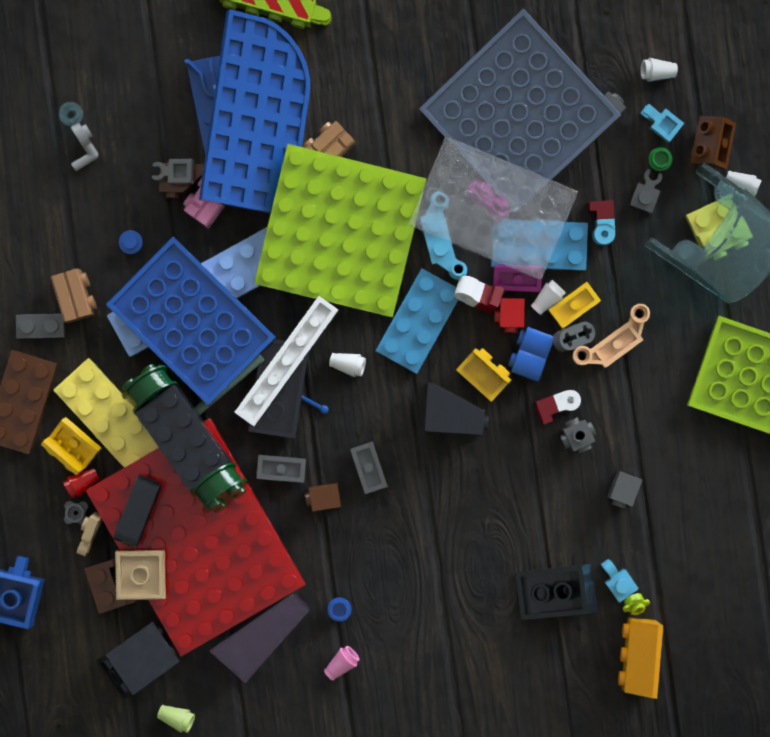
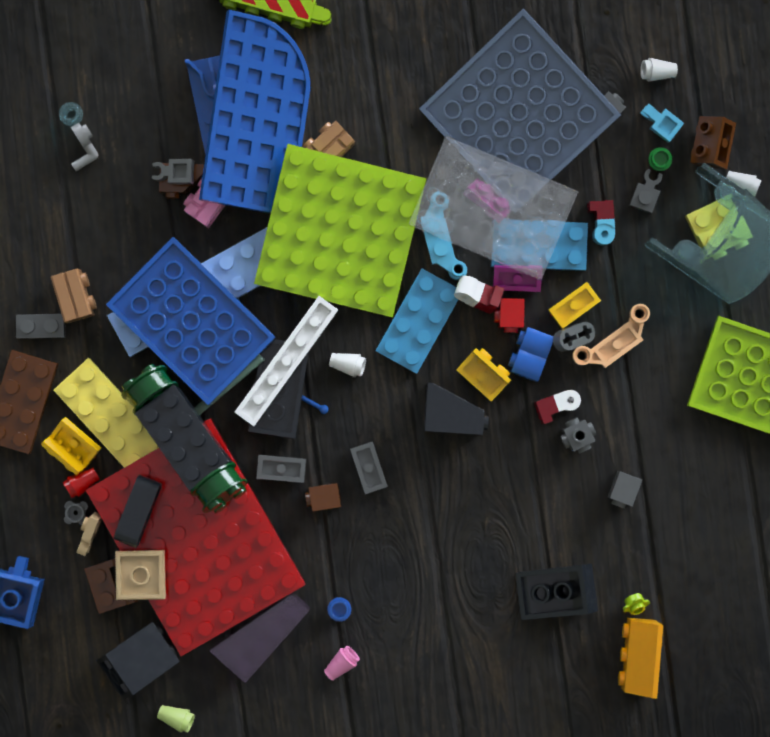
blue plate [119,230,143,254] -> none
white cone [531,280,566,315] -> none
medium azure plate [601,559,639,603] -> none

